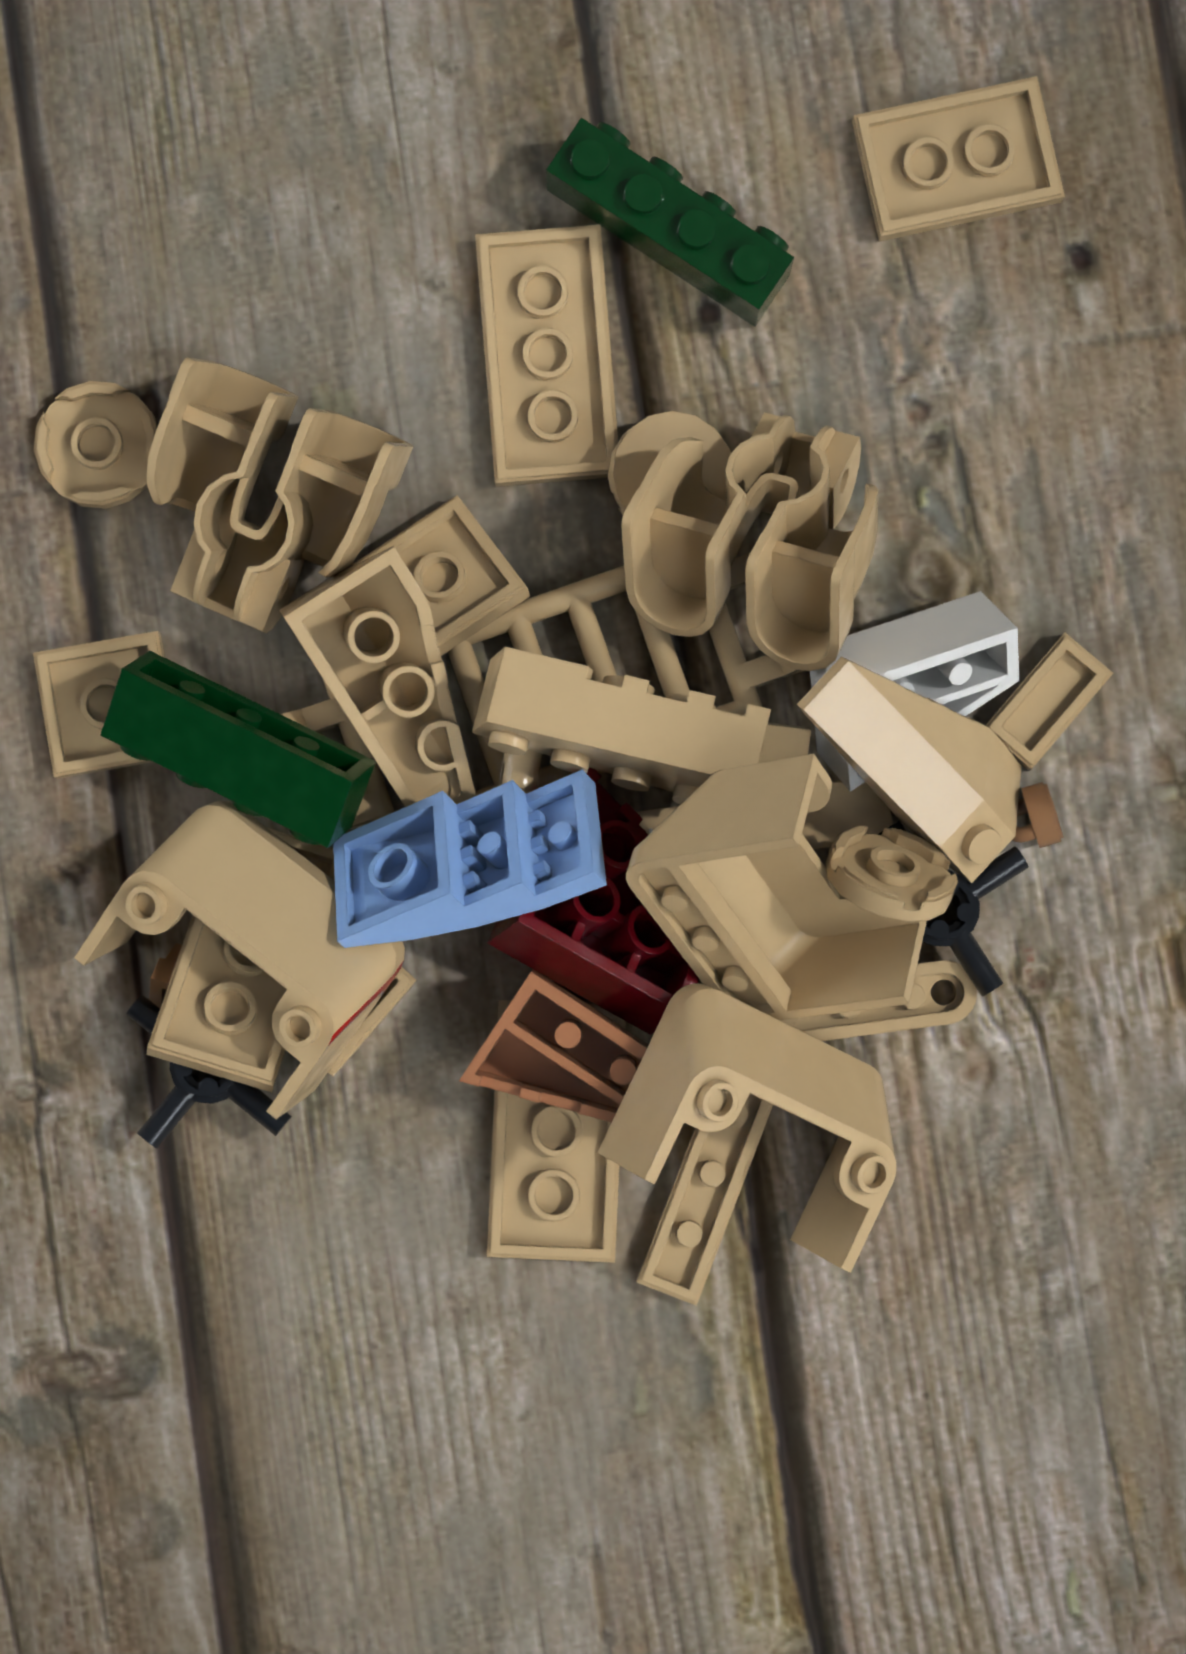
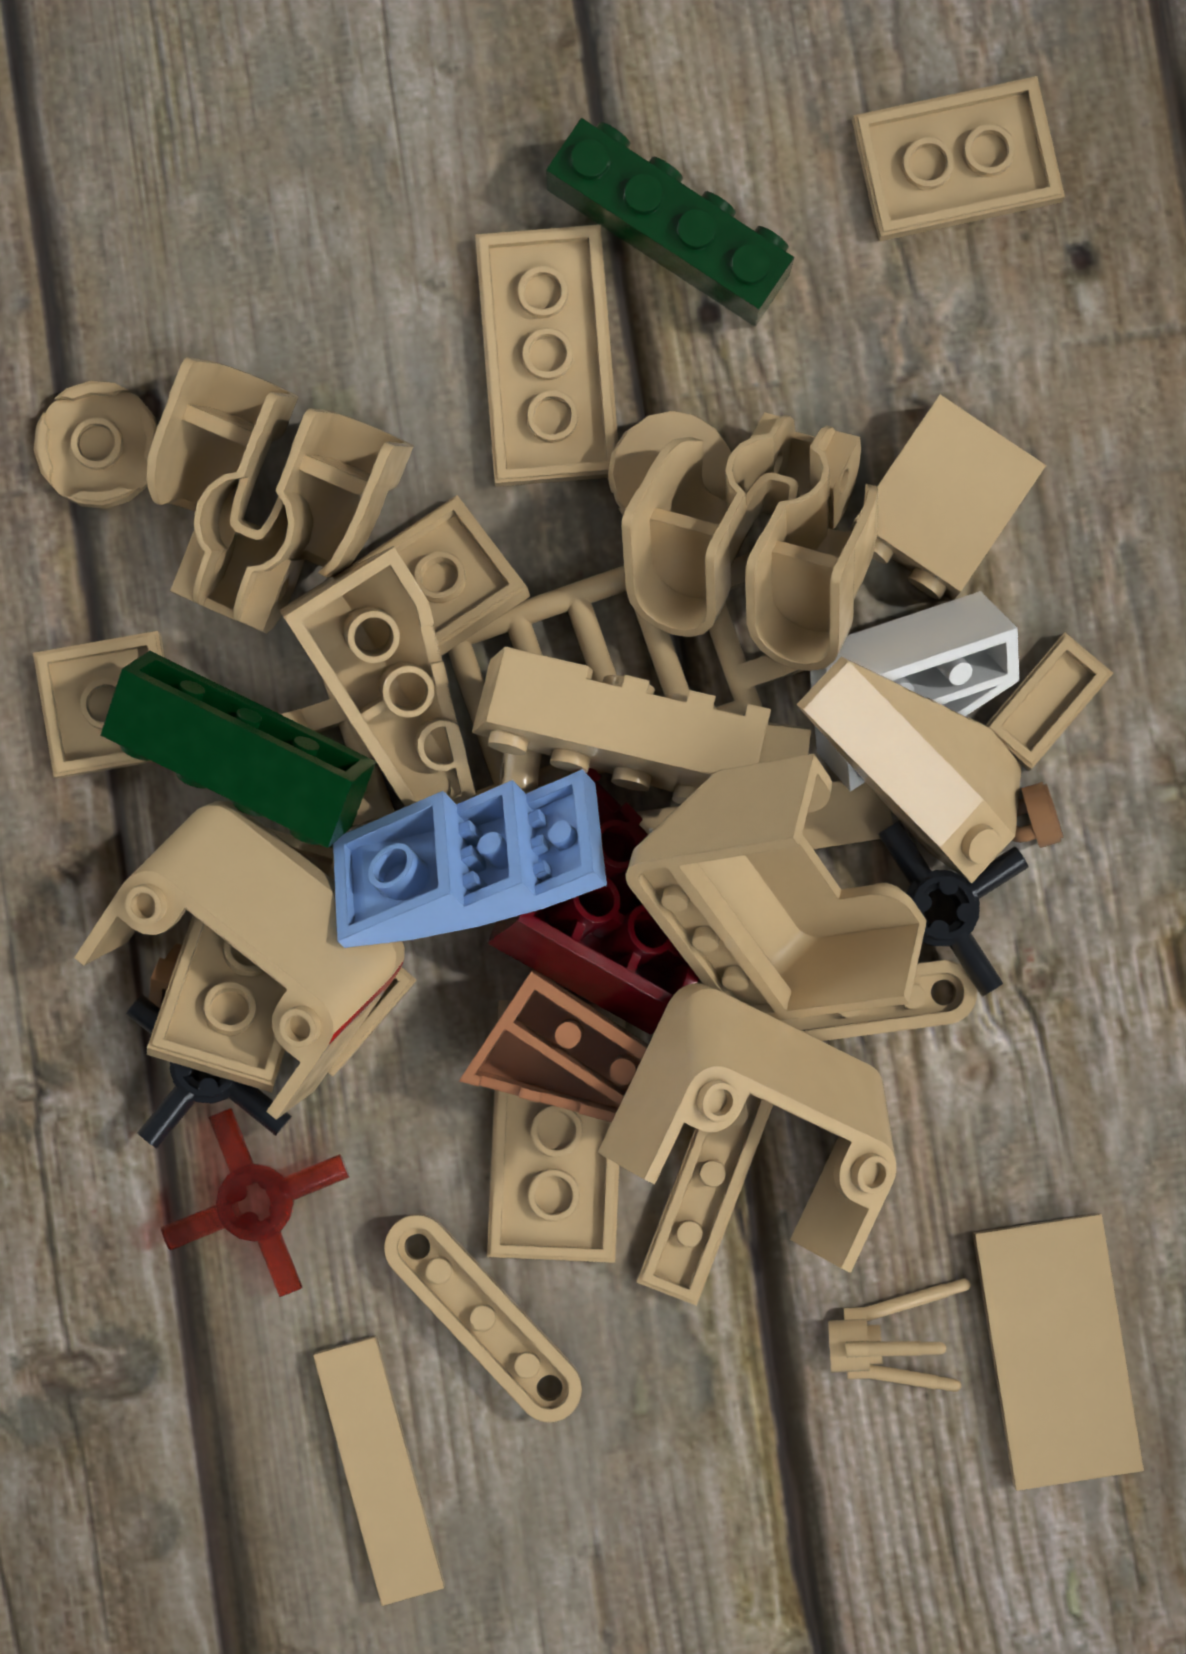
tan tile [825,826,958,922] -> none
none -> clear red bar [161,1108,350,1297]
none -> tan tile [313,1335,445,1606]
none -> tan plate [384,1214,582,1422]
none -> tan plant [828,1278,971,1392]
none -> tan brick [849,394,1046,600]
none -> tan tile [972,1213,1144,1491]

